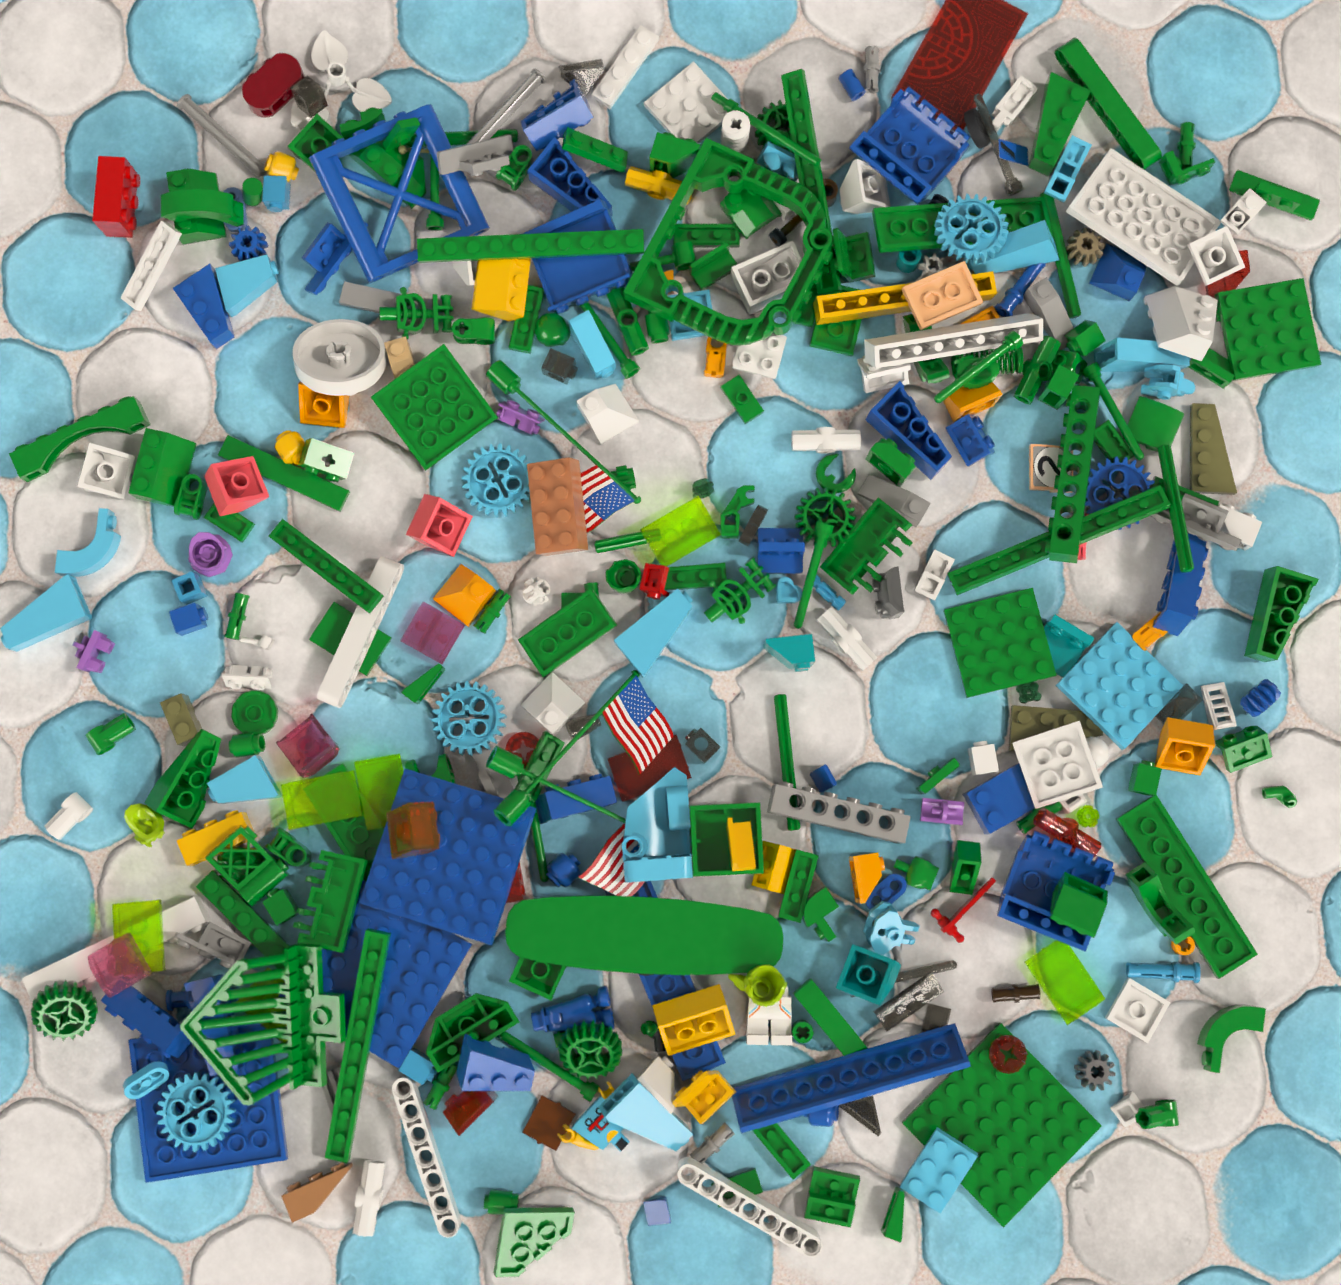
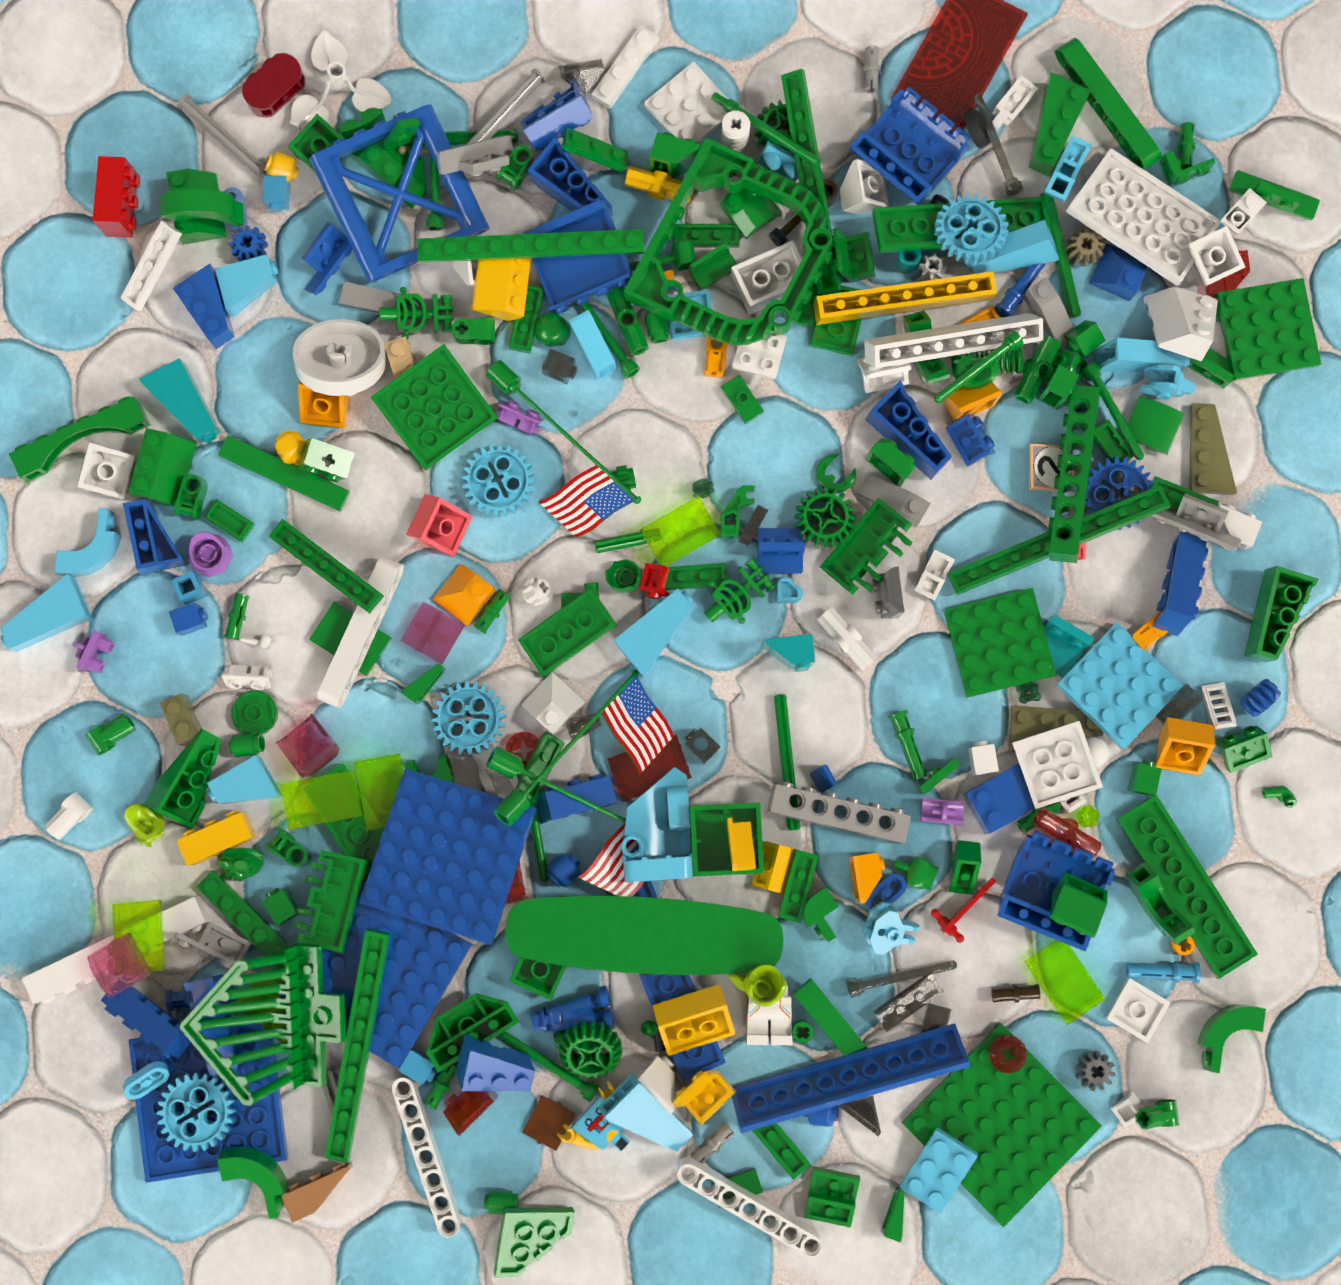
green gear [31,980,98,1042] -> none
coral slope [204,456,269,516] -> none
green piece [205,825,289,906] -> none
green piece [242,178,263,206] -> none
clear smoke brick [291,75,328,118] -> none
white piece [353,1159,386,1237] -> none
clear orange slope [386,802,440,859] -> none
nougat brick [527,457,588,556] -> none
white slope [576,384,639,445] -> none
slope [643,1196,671,1226] -> none
white piece [791,427,861,454] -> none
green piece [794,521,834,629] -> none
dark azure axle [813,574,846,610] -> none
teal slope [836,944,901,1006] -> none
blue piece [838,69,866,101] -> none
light nougat plate [902,261,983,330] -> none
blue sticker [998,139,1029,166] -> none
green axle [1158,445,1194,573] -> none
none -> blue wedge [123,499,186,575]
none -> teal slope [139,358,221,443]
none -> green arch [217,1147,287,1219]
none -> green pin [888,710,927,780]

